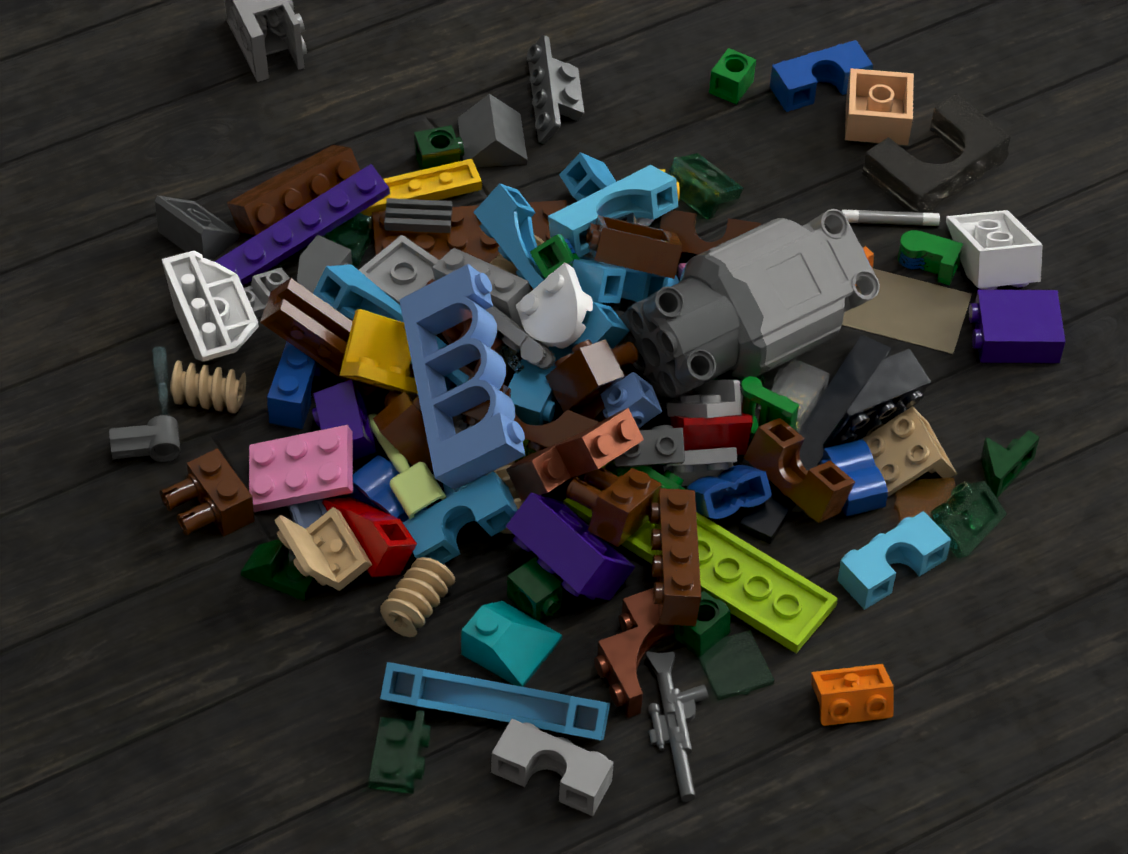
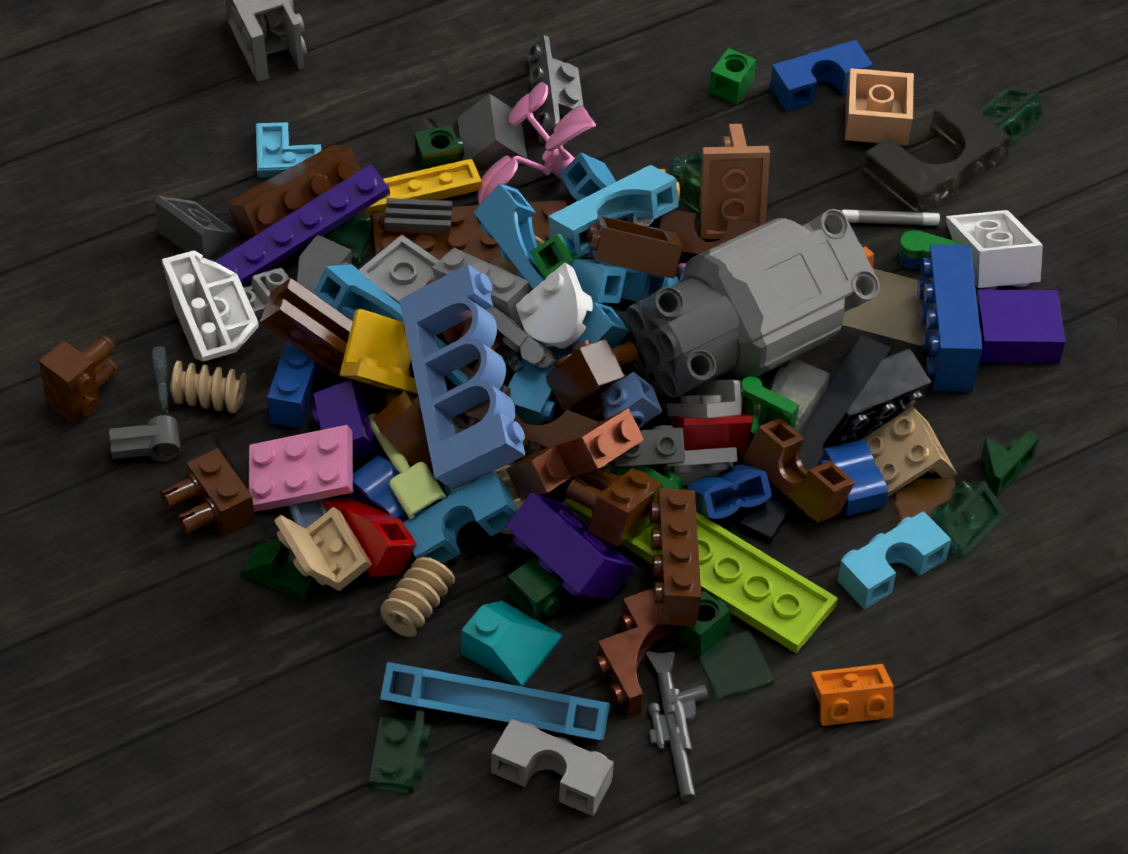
none -> reddish brown brick [39,335,119,425]
none -> medium azure tile [256,122,321,178]
none -> bright pink plant [478,82,596,205]
none -> nougat piece [699,124,770,239]
none -> blue brick [917,244,982,392]
none -> clear green bracket [970,86,1044,149]

